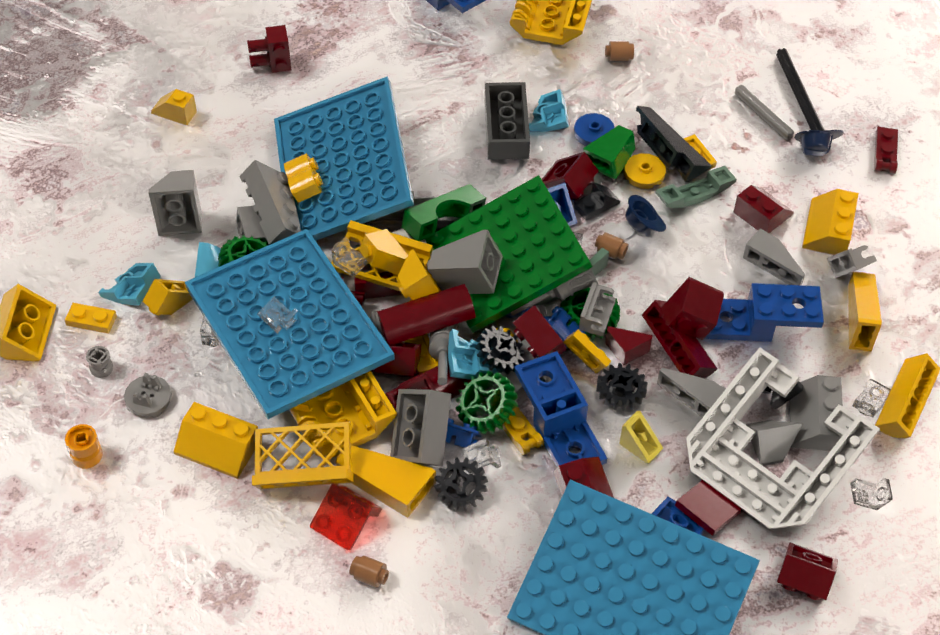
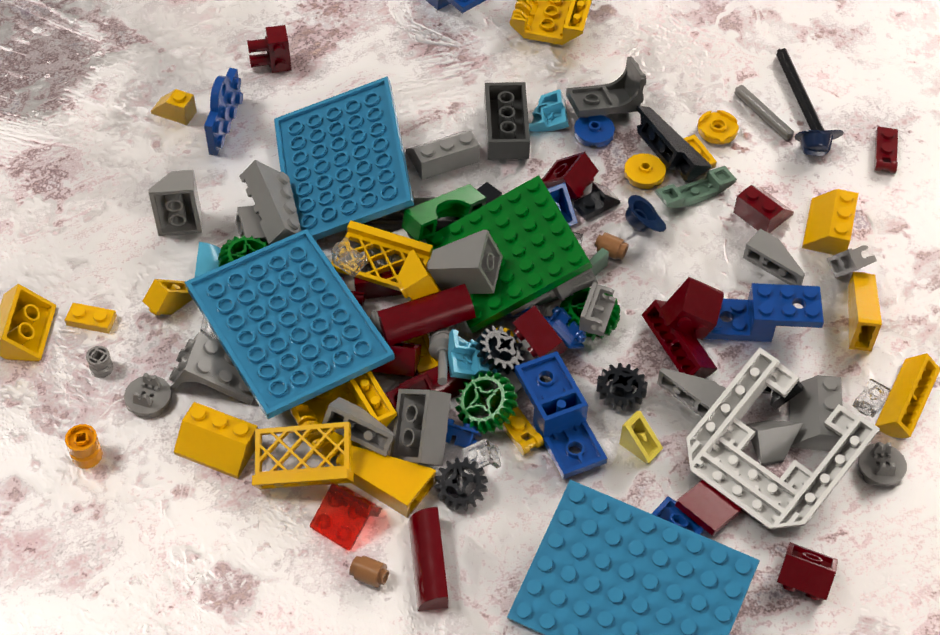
medium azure slope [98,263,161,306] -> none
clear bracket [257,297,298,334] -> none
yellow brick [284,153,323,203] -> none
yellow slope [359,229,408,275] -> none
dark red slope [553,457,614,498] -> none
yellow plate [564,329,611,373] -> none
green slope [583,125,636,179] -> none
medium nougat brick [605,41,634,61] -> none
dark red slope [605,326,653,366] -> none
clear bracket [850,478,893,510] -> none
none -> light grey bracket [169,332,254,405]
none -> blue plate [204,68,243,156]
none -> light grey slope [322,397,395,457]
none -> light grey slope [406,131,480,180]
none -> dark red brick [408,507,448,611]
none -> black tile [477,182,502,205]
none -> dark grey bracket [566,56,646,118]
none -> yellow plate [697,110,739,144]
none -> light grey plate [858,442,907,487]

